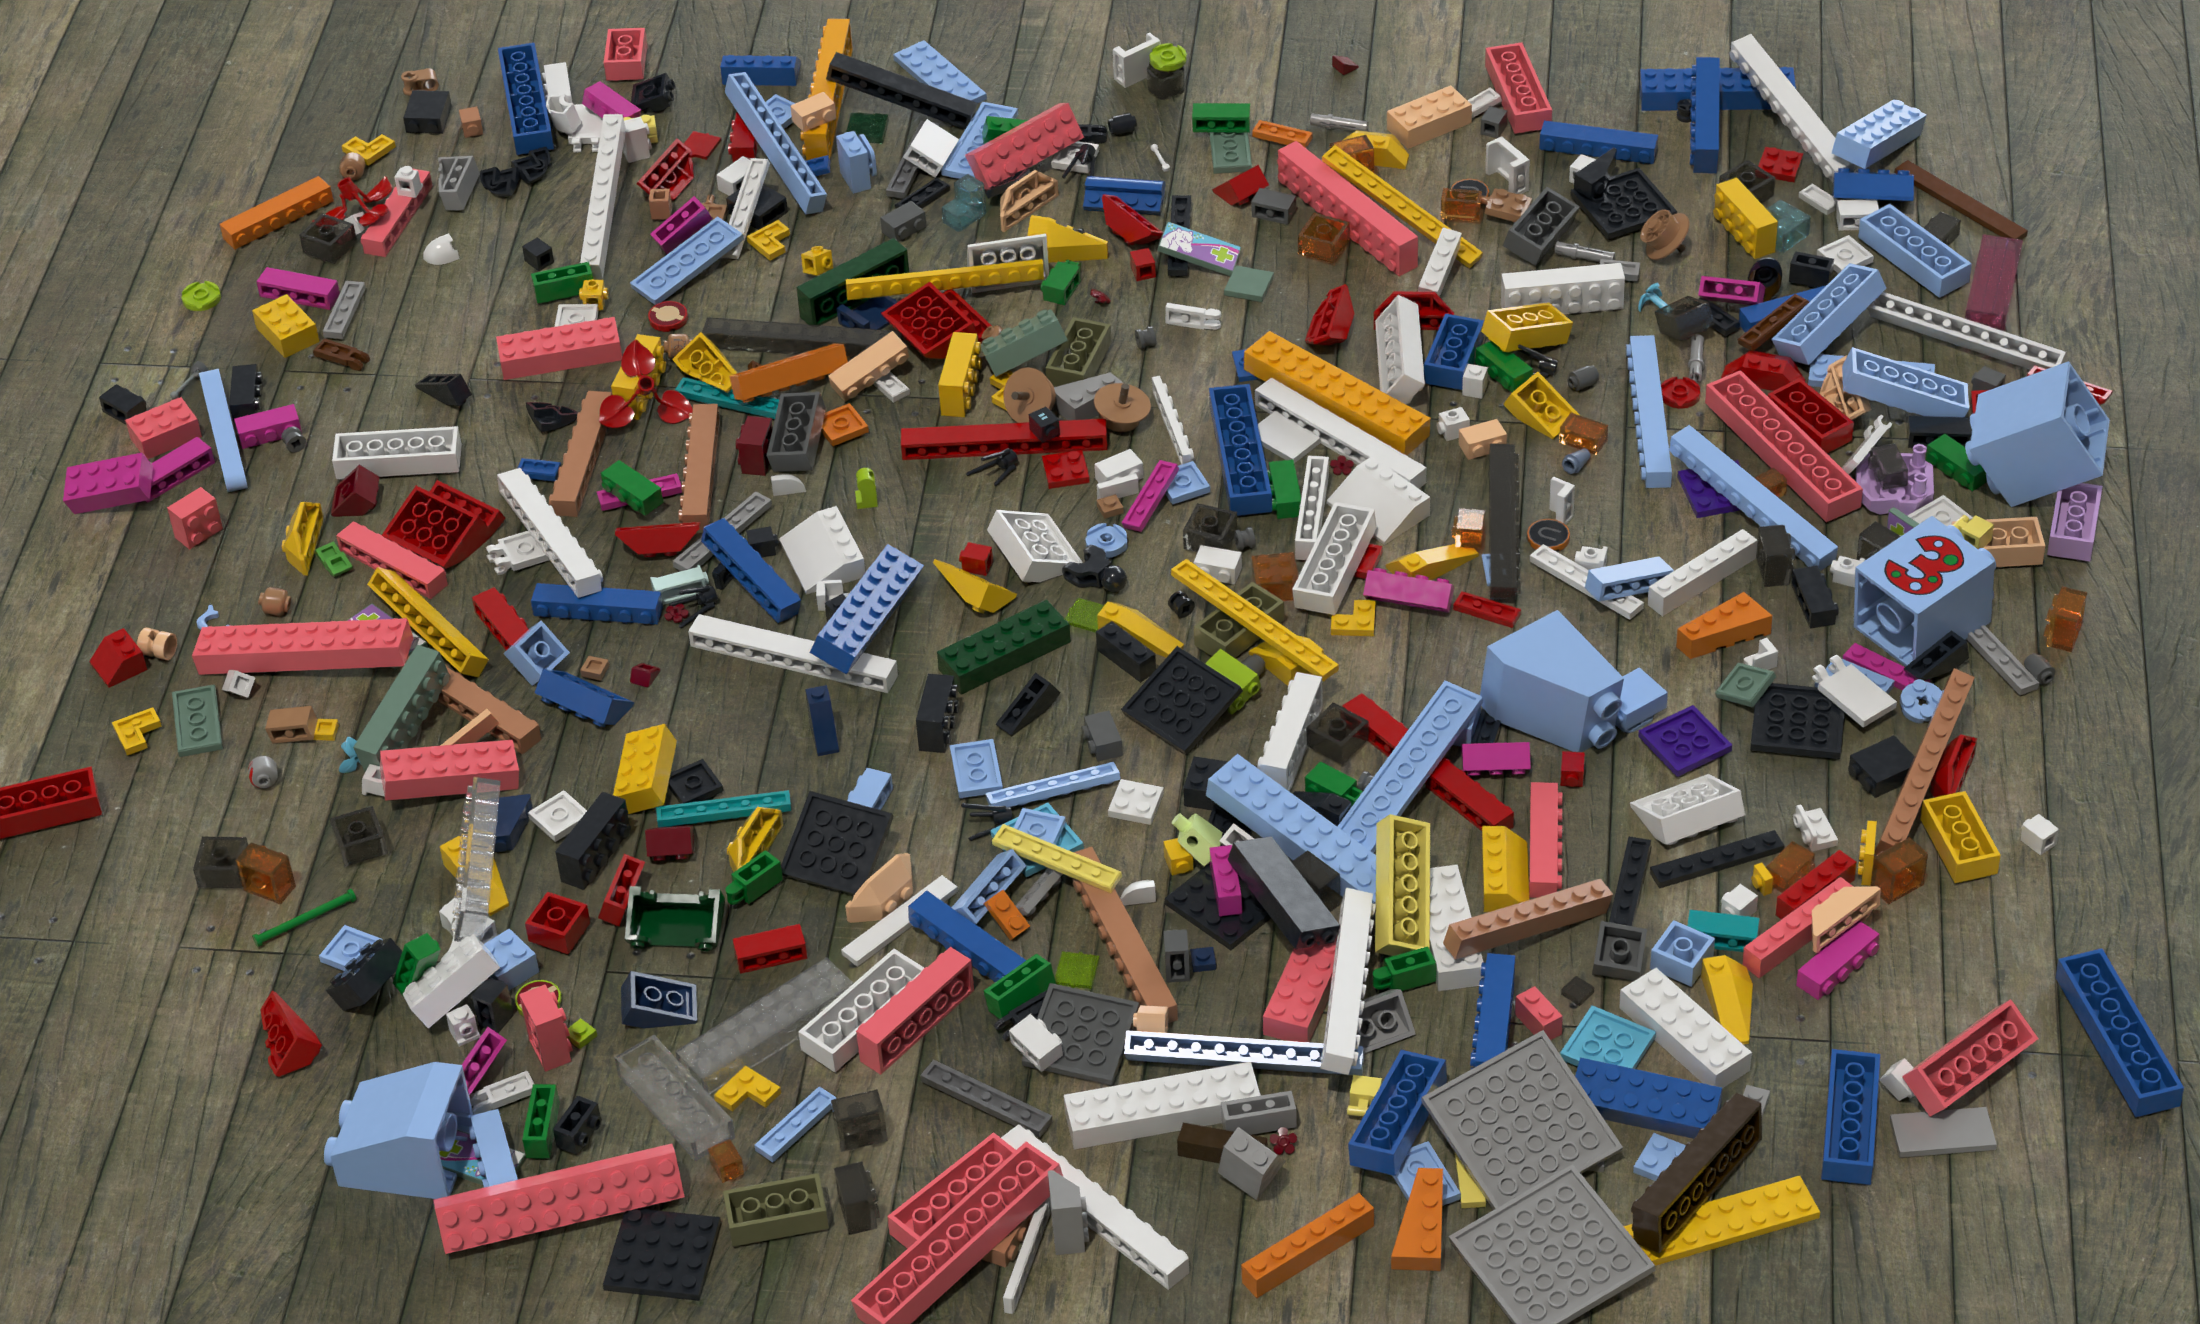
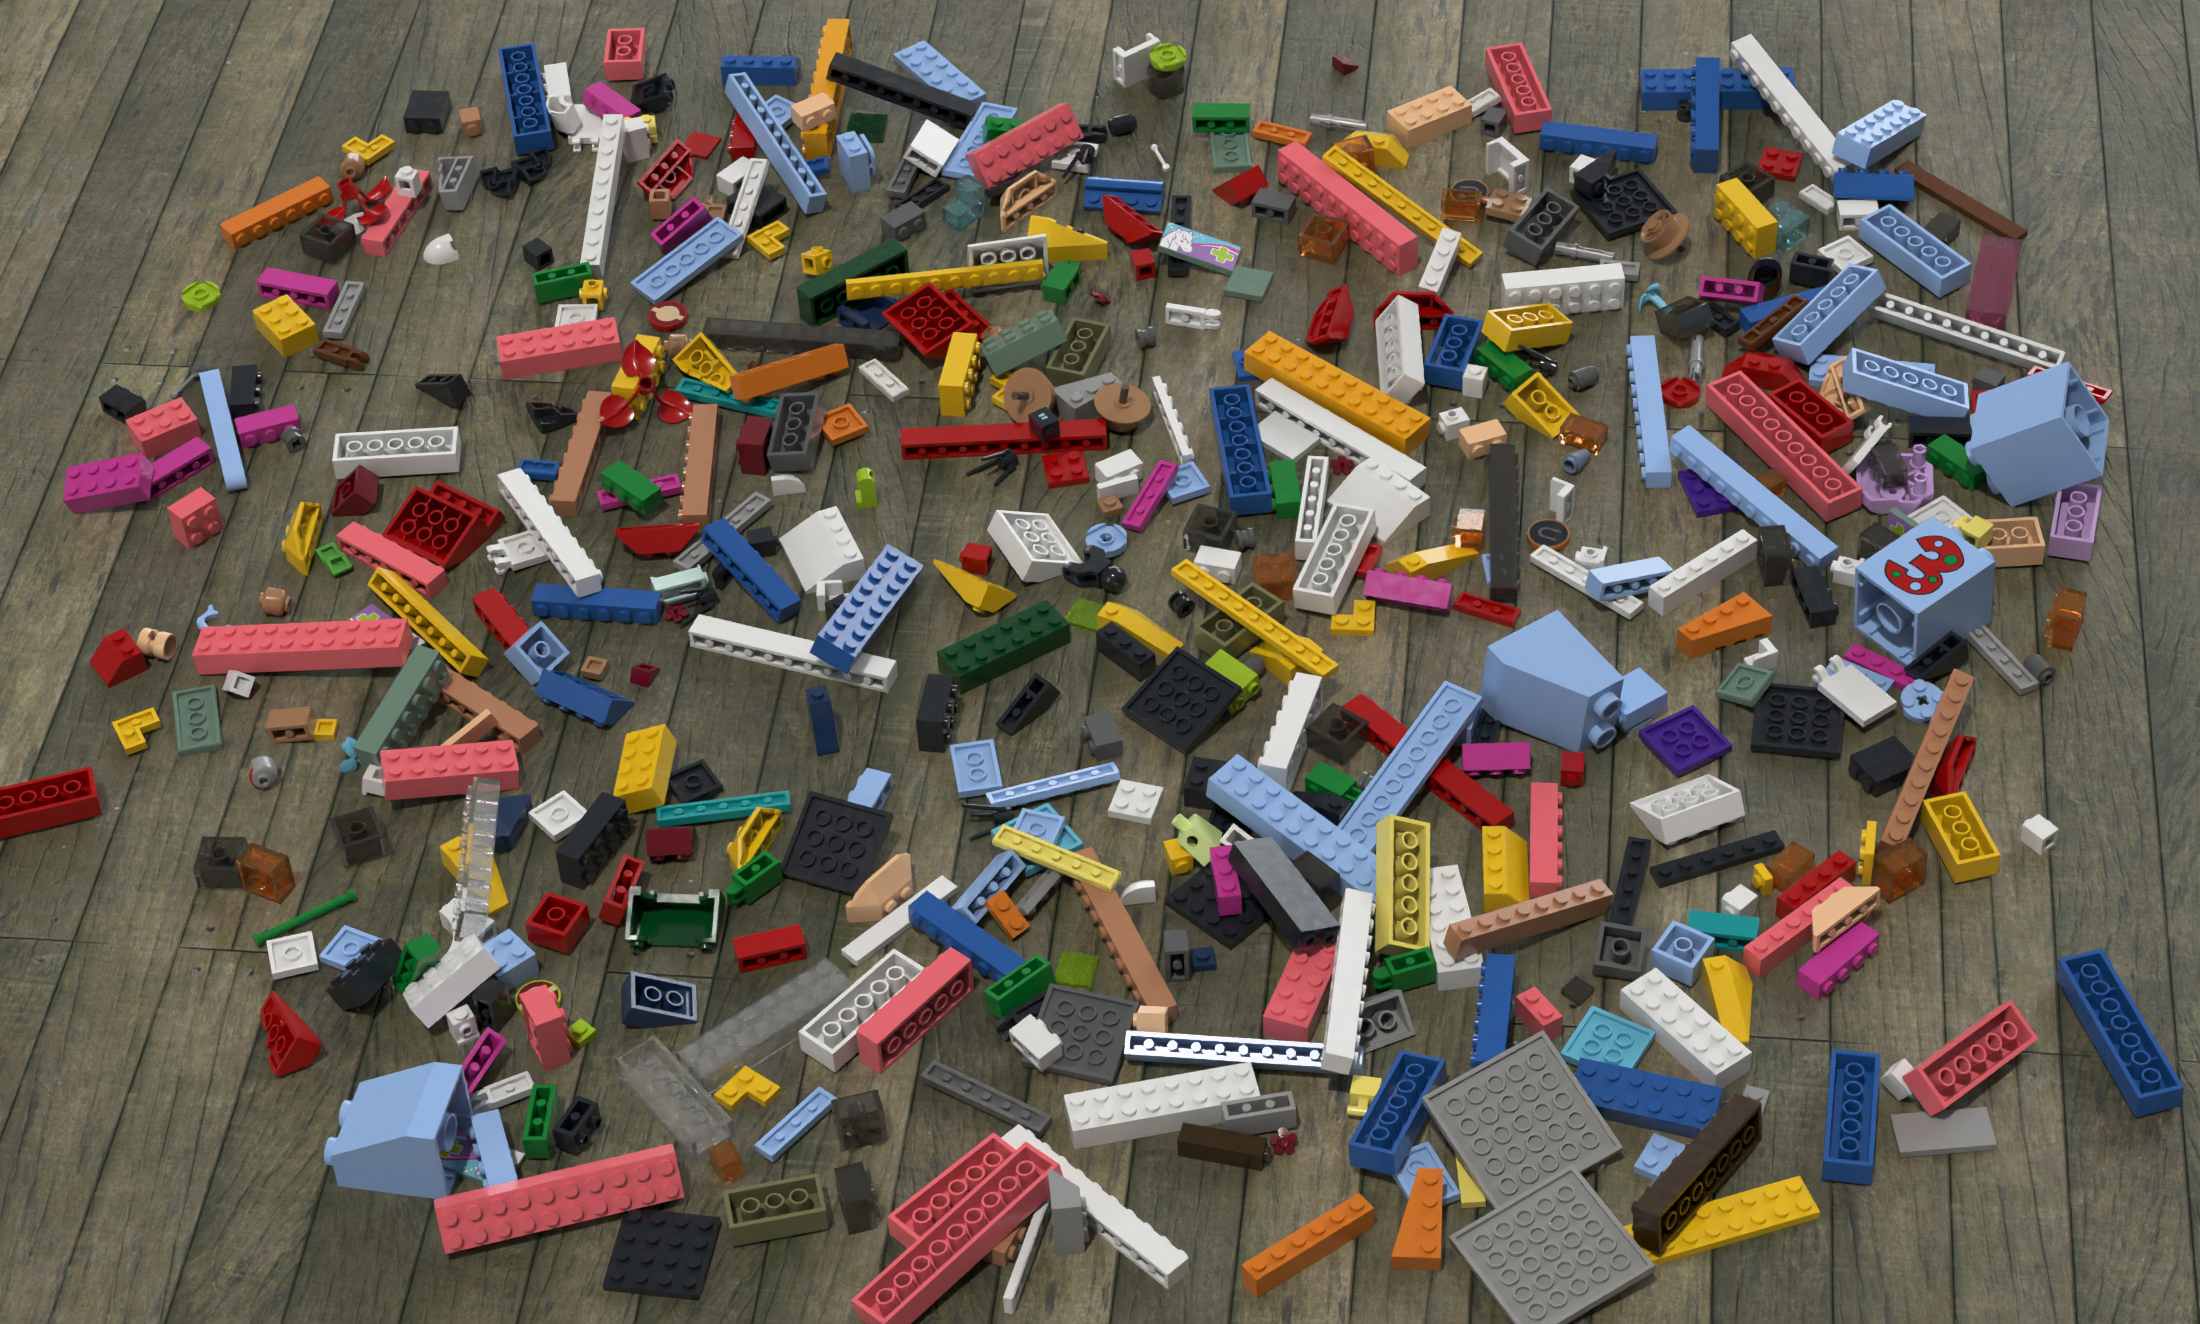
medium nougat piece [401,68,439,96] -> none
light nougat brick [828,331,909,402] -> none
light grey slope [1218,1127,1285,1201] -> none
white bracket [1793,805,1838,852] -> none
none -> white plate [266,931,319,980]

